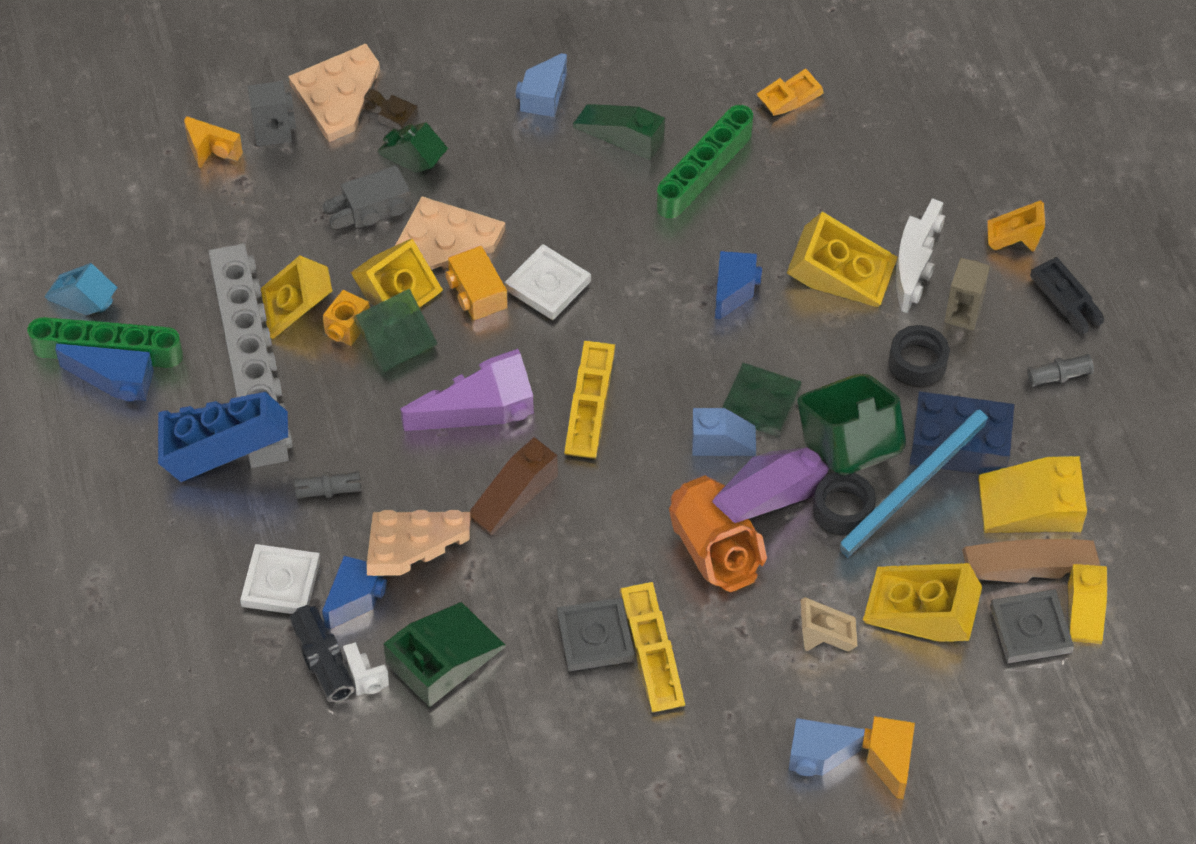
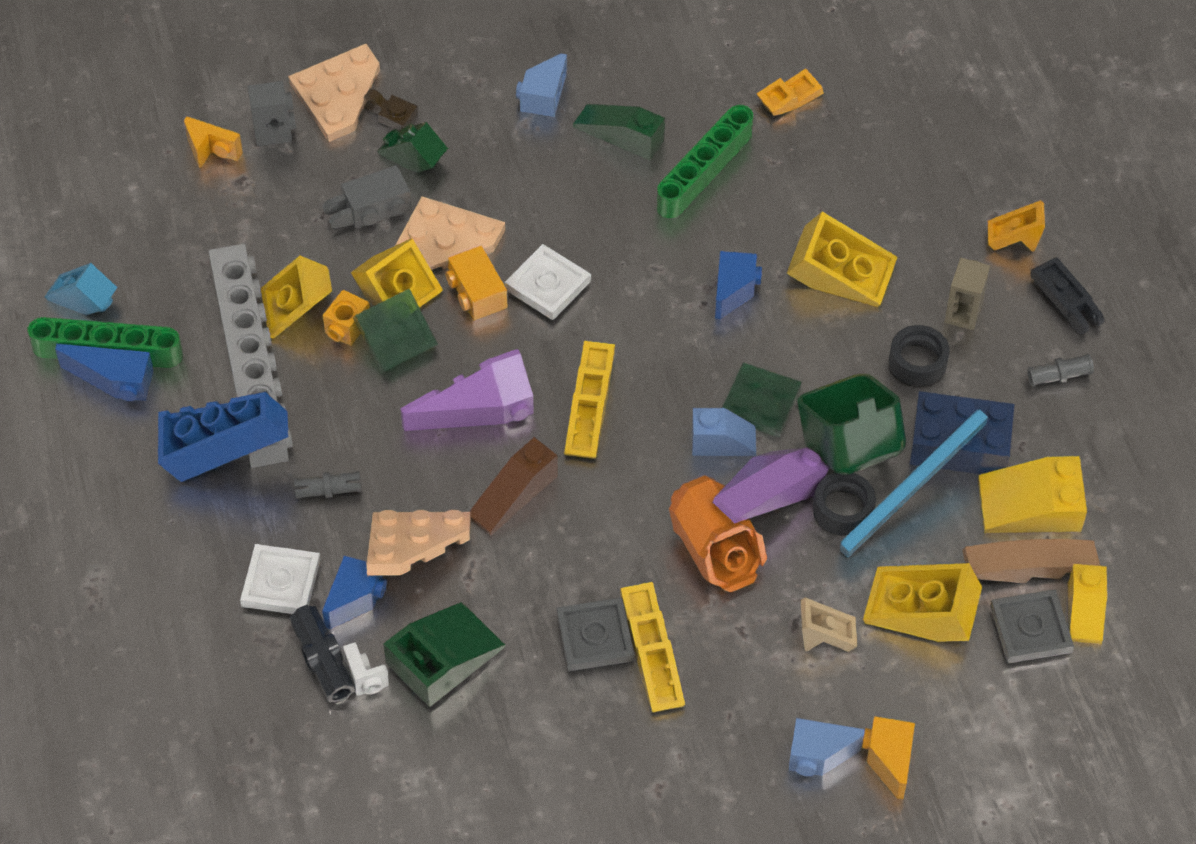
white slope [896,198,945,313] -> none

